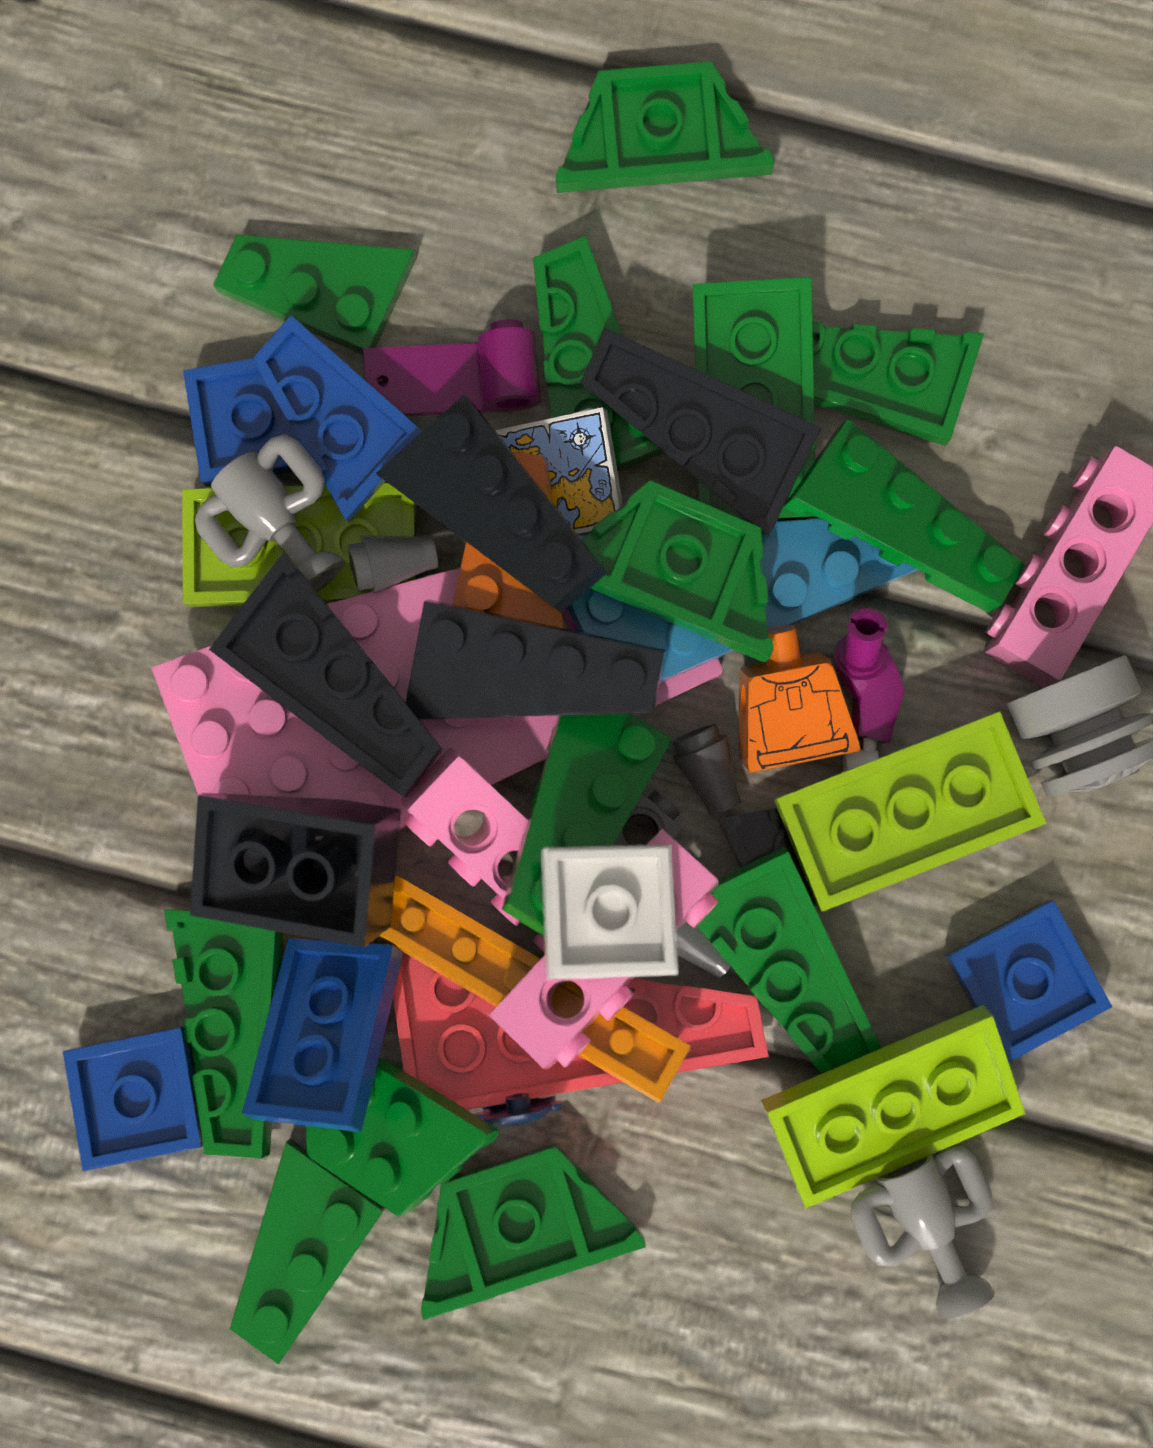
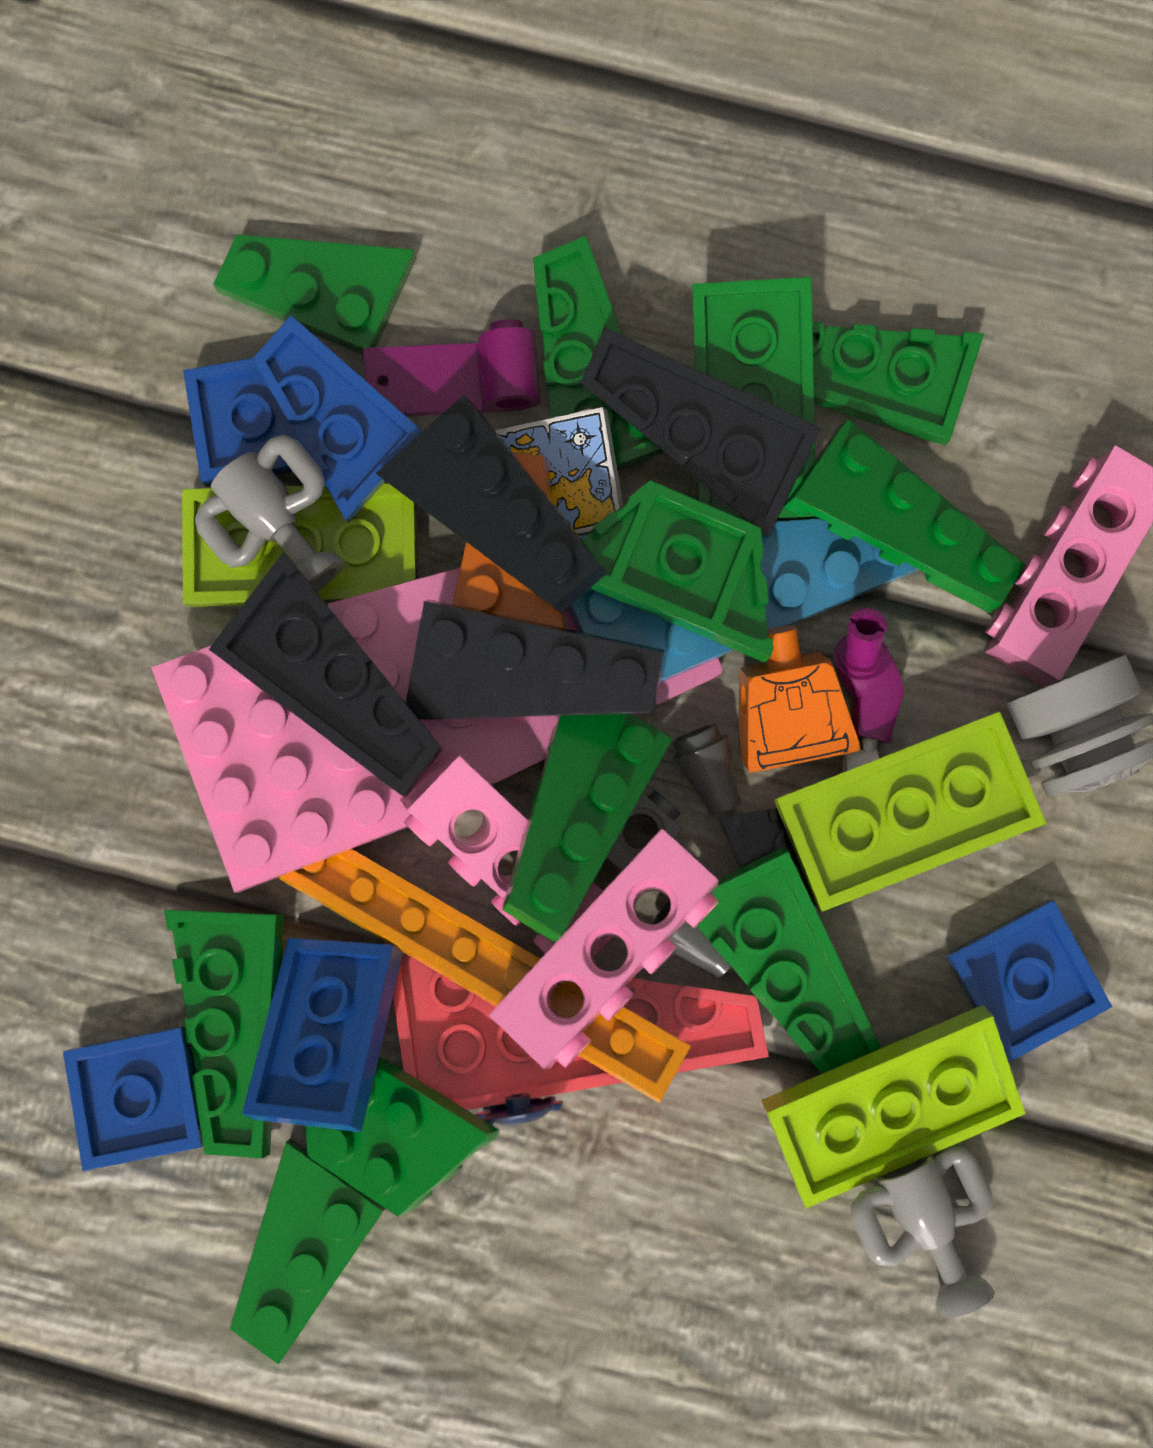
black slope [190,793,401,948] -> none
dark grey cone [347,534,438,594] -> none
green wing [421,1143,646,1320] -> none
white tile [541,845,678,980] -> none
green wing [555,61,774,193] -> none

